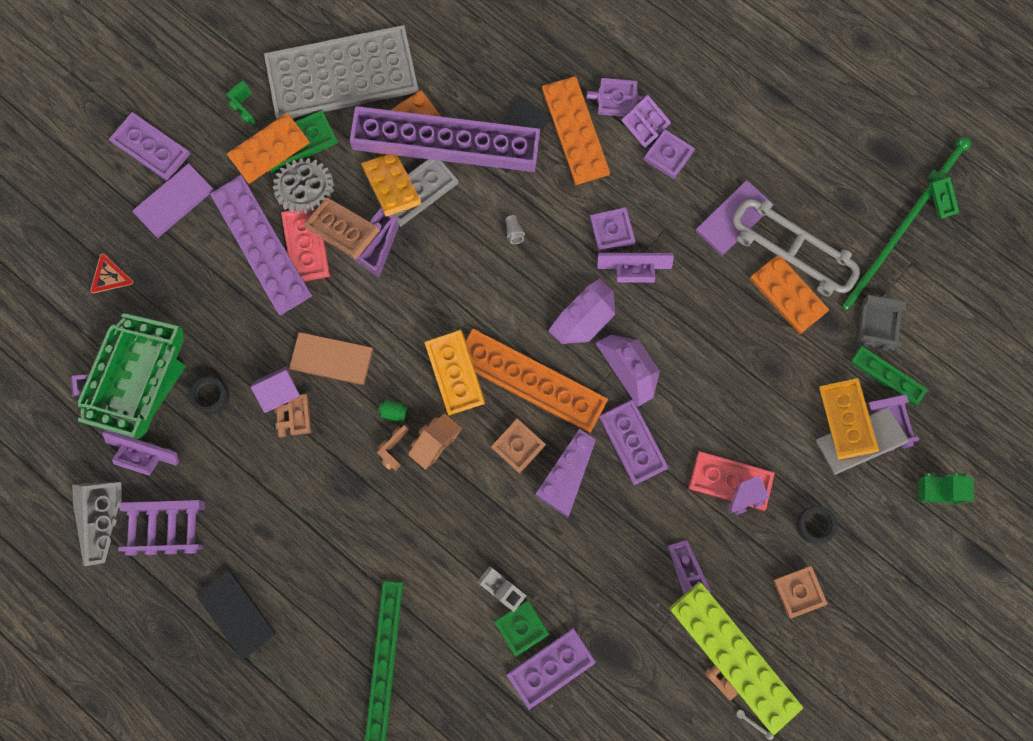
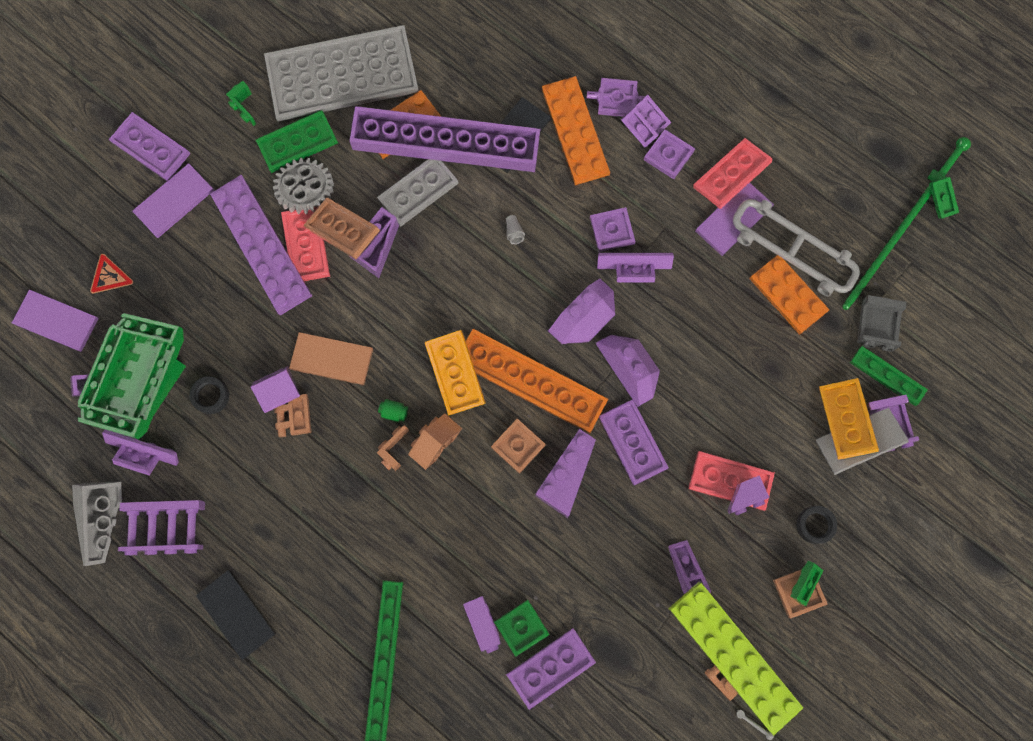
orange plate [227,113,309,184] -> none
light orange plate [361,154,421,217] -> none
light grey brick [477,566,526,612] -> none
green brick [918,473,974,505] -> none
none -> medium lavender tile [12,290,99,352]
none -> medium lavender window [463,596,501,654]
none -> coral tile [693,138,772,209]
none -> green plate [790,561,824,606]

